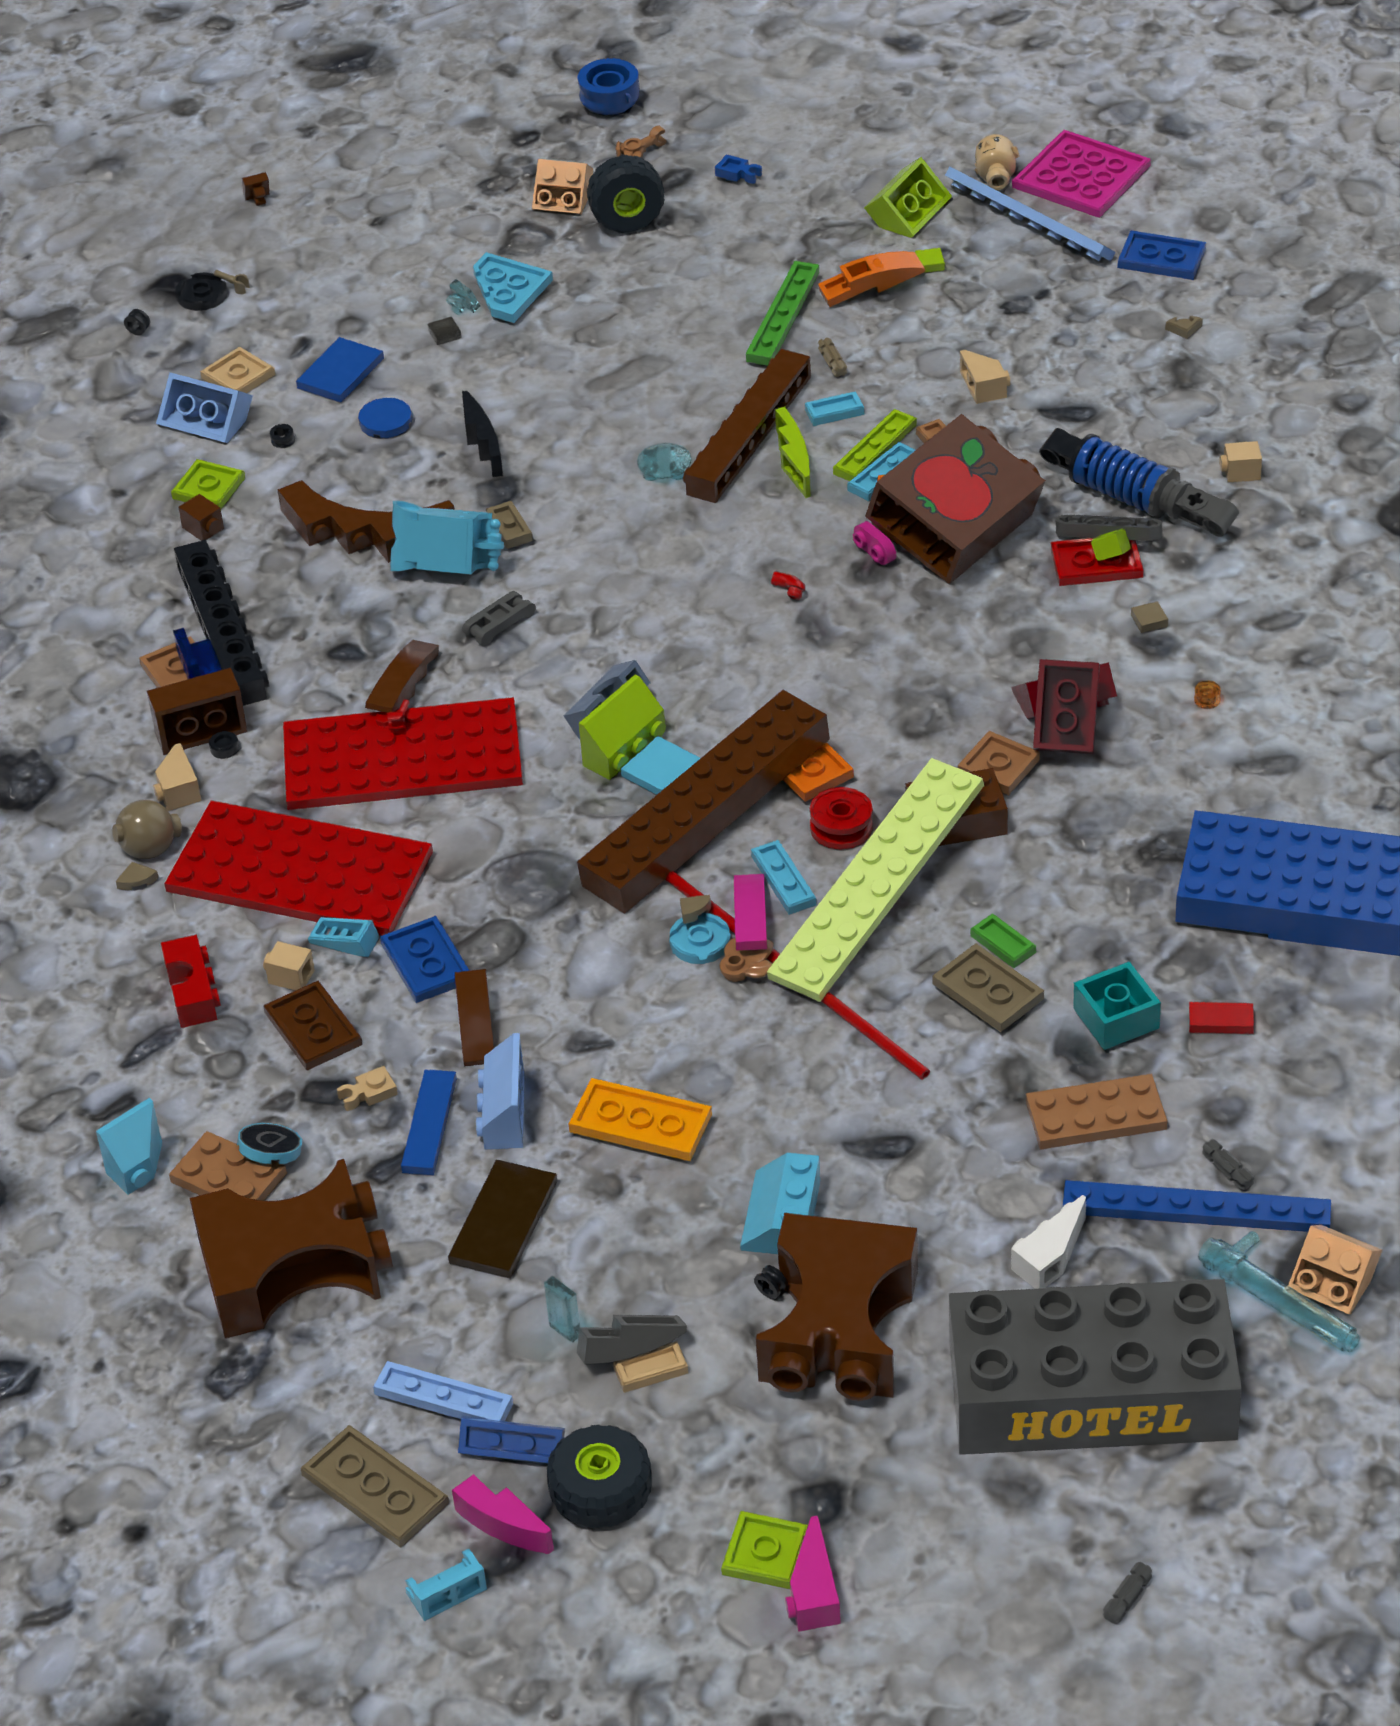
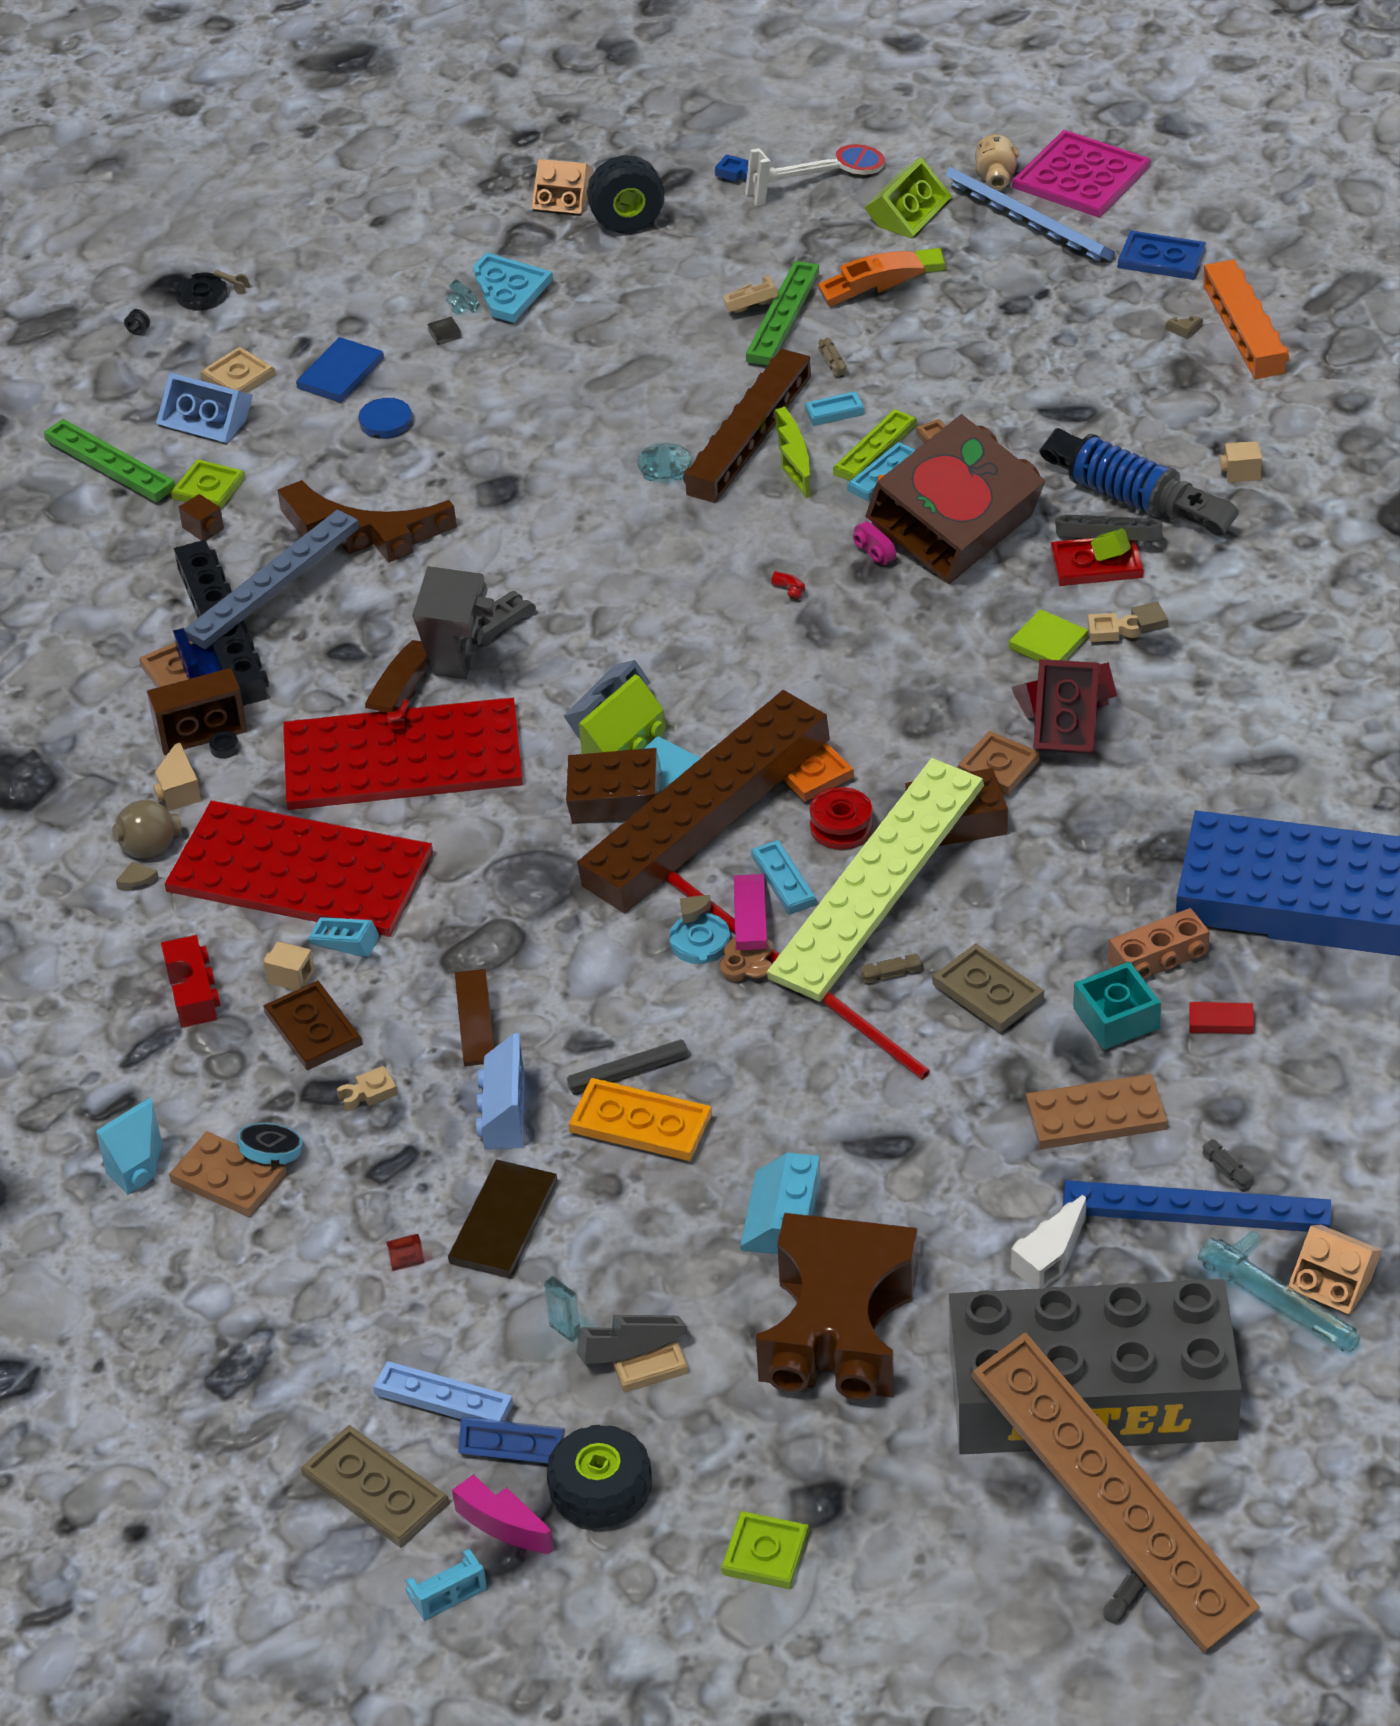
reddish brown brick [189,1159,393,1339] -> none
reddish brown tile [242,172,270,206] -> none
black bush [270,424,295,448] -> none
blue tile [380,916,470,1003] -> none
medium azure piece [390,501,504,575] -> none
blue tile [401,1069,457,1175] -> none
black slope [462,390,503,477] -> none
dark tan plate [486,501,533,549] -> none
blue piece [577,58,640,115] -> none
medium nougat piece [616,125,667,158] -> none
black bush [754,1265,788,1299] -> none
dark pink slope [785,1516,841,1632] -> none
tan slope [960,350,1010,404] -> none
bright green tile [970,913,1036,968] -> none
clear orange bush [1194,680,1221,709] -> none
none -> bright green plate [44,419,175,503]
none -> sand blue plate [183,509,359,649]
none -> clear red tile [386,1234,424,1271]
none -> dark grey hinge [412,566,496,680]
none -> reddish brown brick [566,748,662,824]
none -> dark grey axle [567,1039,688,1094]
none -> tan wing [723,275,778,313]
none -> white piece [745,144,885,206]
none -> dark tan axle [860,953,921,984]
none -> medium nougat plate [970,1332,1260,1653]
none -> lime tile [1009,609,1088,662]
none -> tan plate [1088,613,1139,642]
none -> nougat brick [1108,908,1210,979]
none -> orange brick [1203,259,1289,379]

